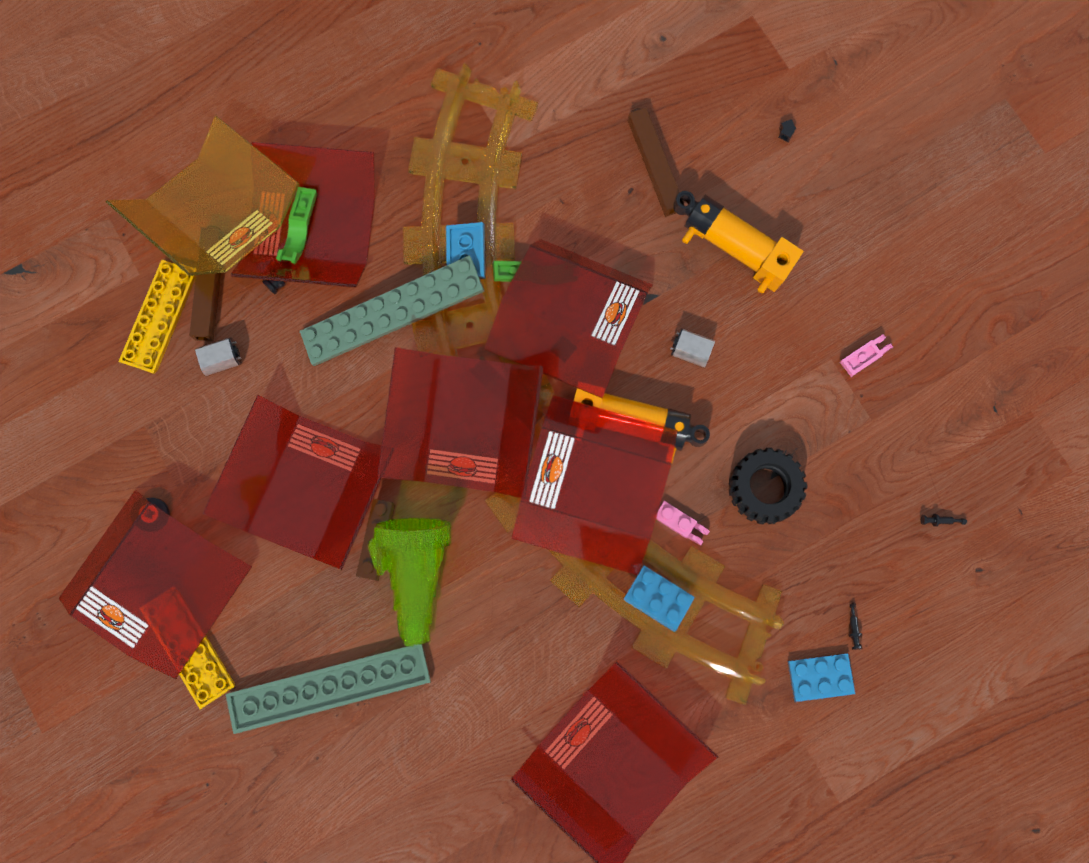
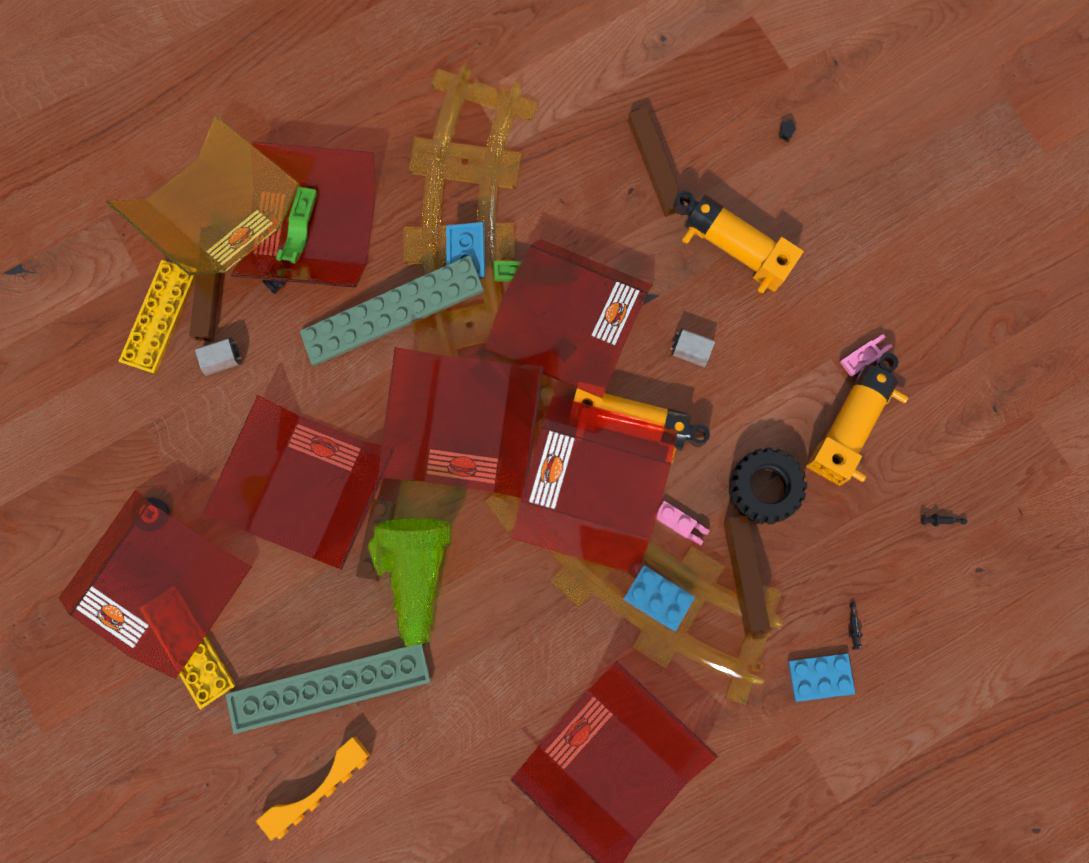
none -> light orange arch [256,736,371,841]
none -> reddish brown brick [724,516,771,639]
none -> light orange piece [806,352,908,486]

